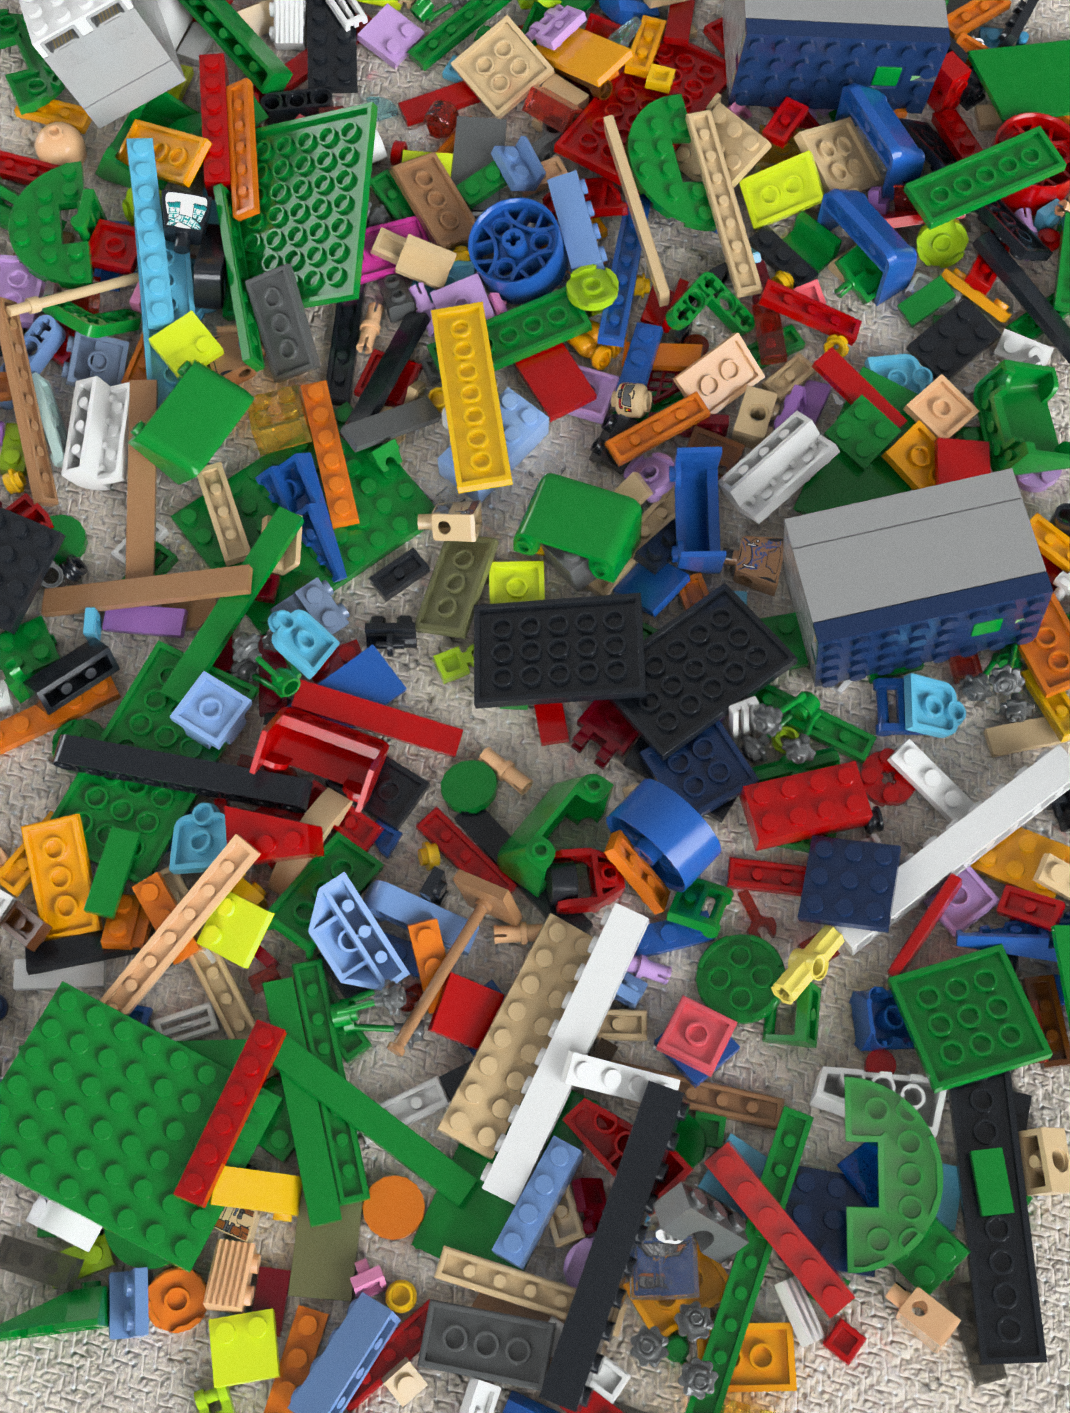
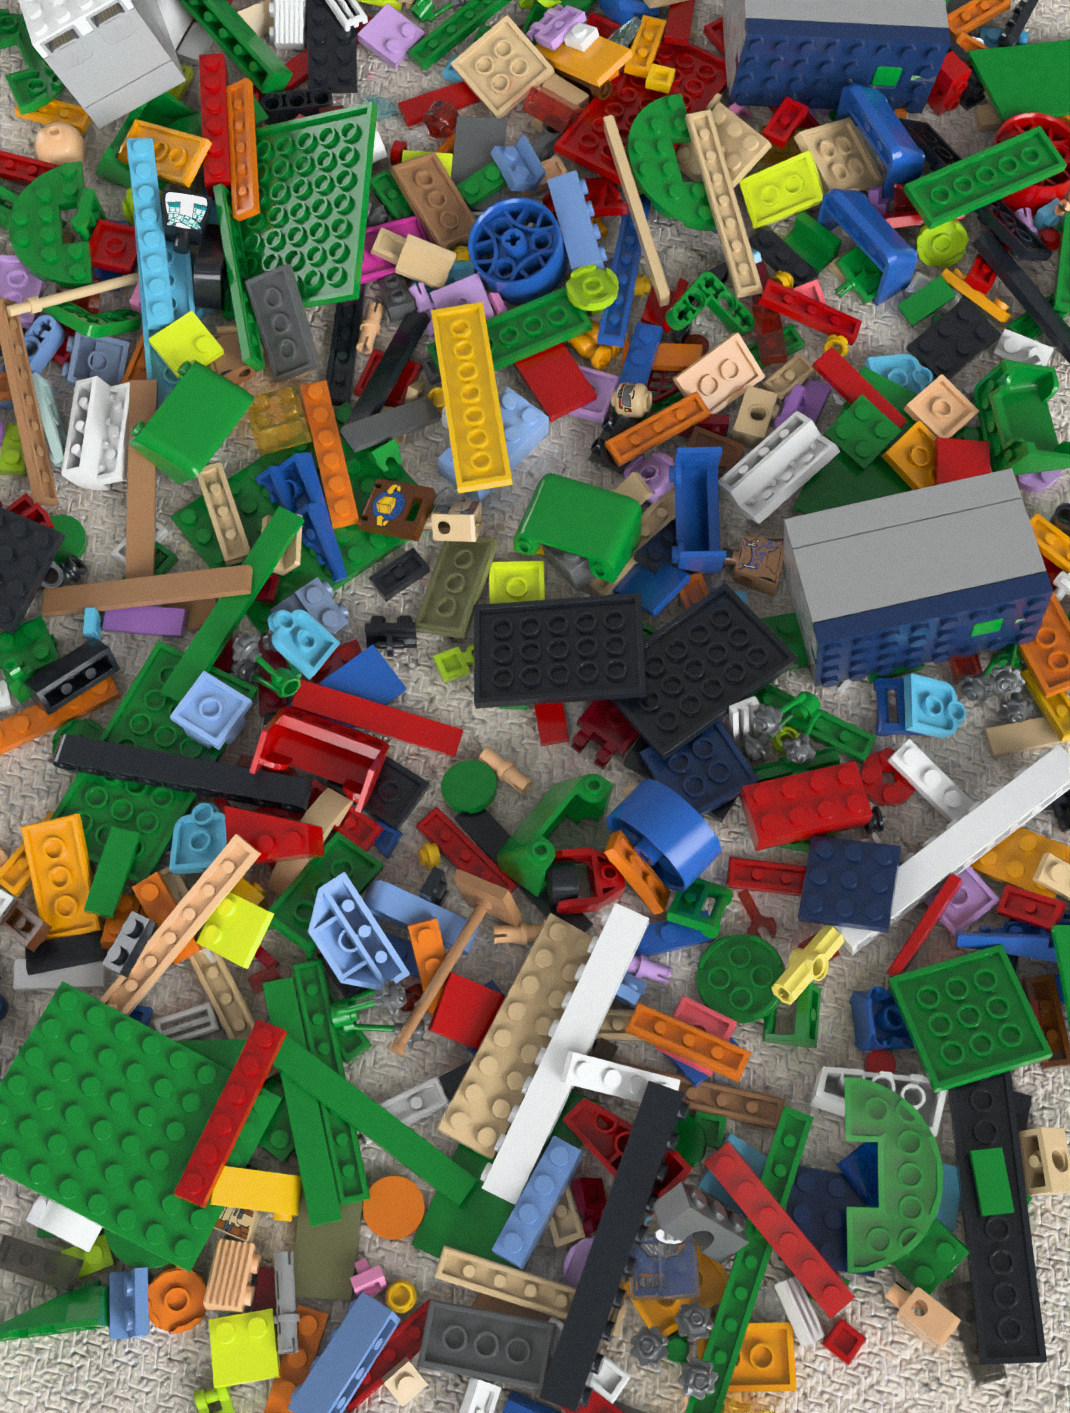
yellow plate [2,468,27,494] -> none
red plate [931,109,983,162] -> none
none -> plate [102,911,157,978]
none -> light grey pin [273,1251,300,1355]
none -> reddish brown container [357,478,437,542]
none -> white plate [563,22,599,52]
none -> orange tile [625,1002,751,1082]

